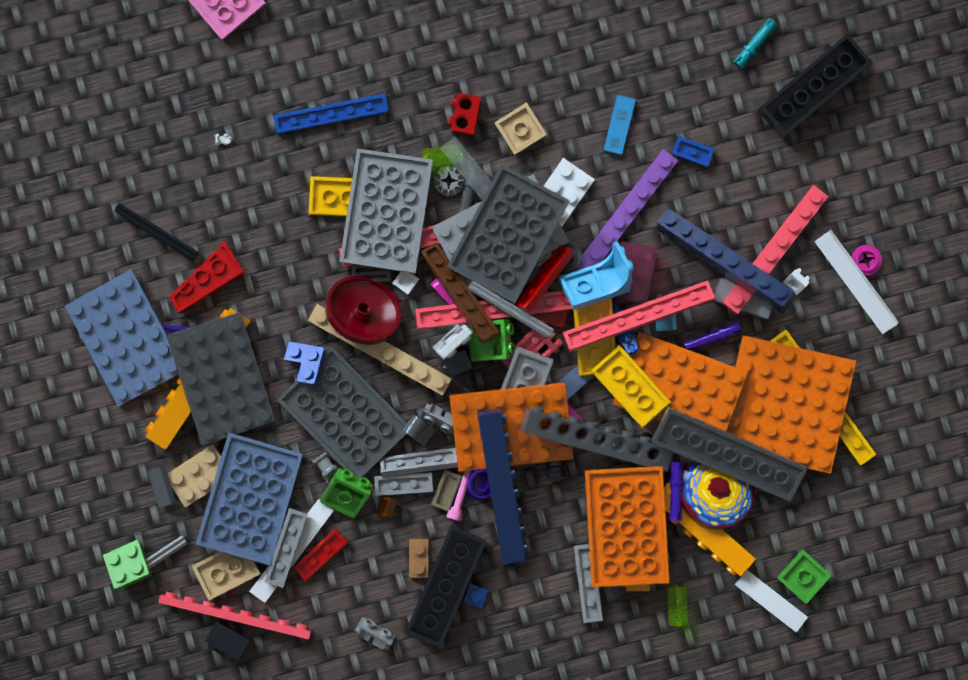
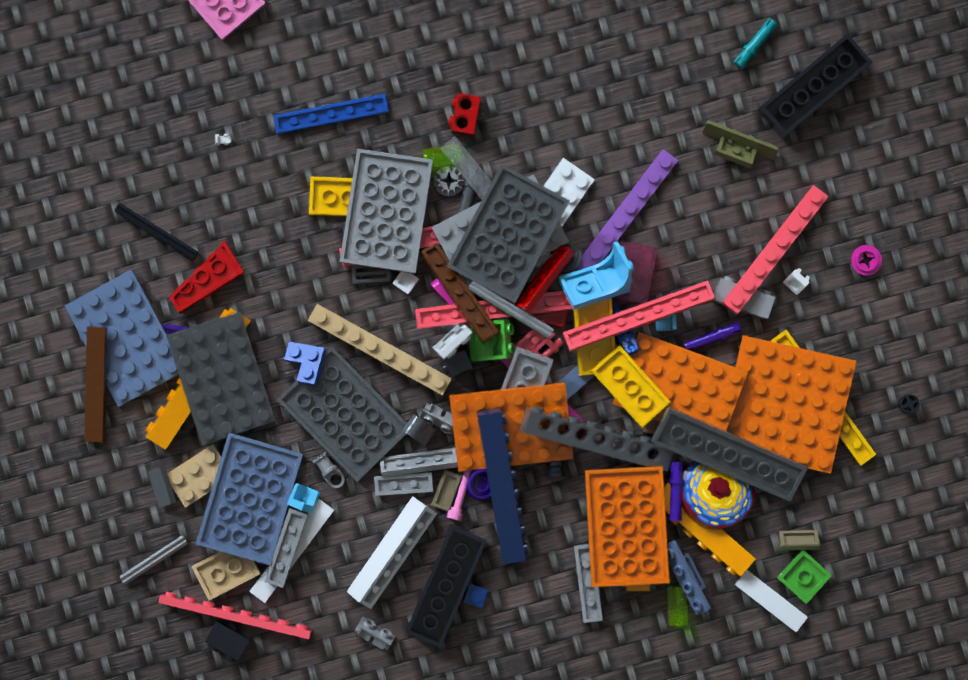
plate [103,539,152,591] -> none
red tile [293,529,349,582] -> none
bright green plate [320,468,373,519] -> none
dark red dish [325,275,401,345] -> none
reddish brown tile [377,495,402,518] -> none
medium nougat plate [409,539,429,578] -> none
tan plate [494,102,547,156] -> none
dark azure tile [603,95,636,155] -> none
dark blue brick [657,208,795,314] -> none
blue plate [671,136,714,168] -> none
white tile [814,230,899,334] -> none
none -> reddish brown tile [84,326,108,443]
none -> medium azure panel [287,483,320,514]
none -> white brick [347,497,437,609]
none -> sand blue bracket [667,541,711,615]
none -> olive bracket [702,120,779,168]
none -> dark tan tile [779,530,820,550]
none -> black wheel [898,394,920,414]

